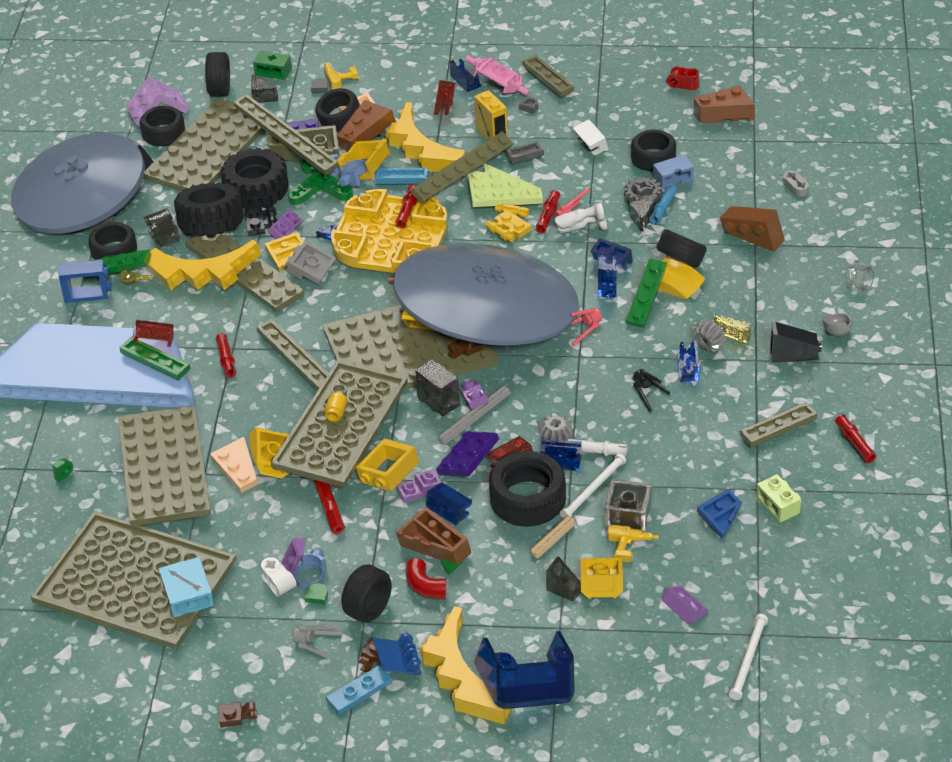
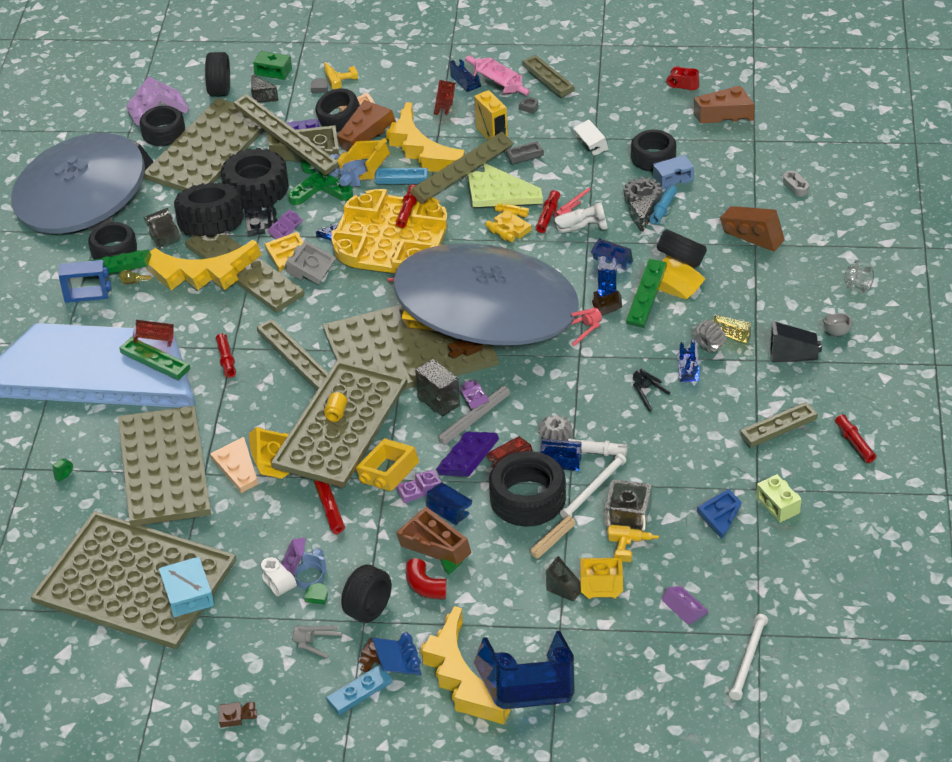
none -> dark brown bracket [592,290,622,316]

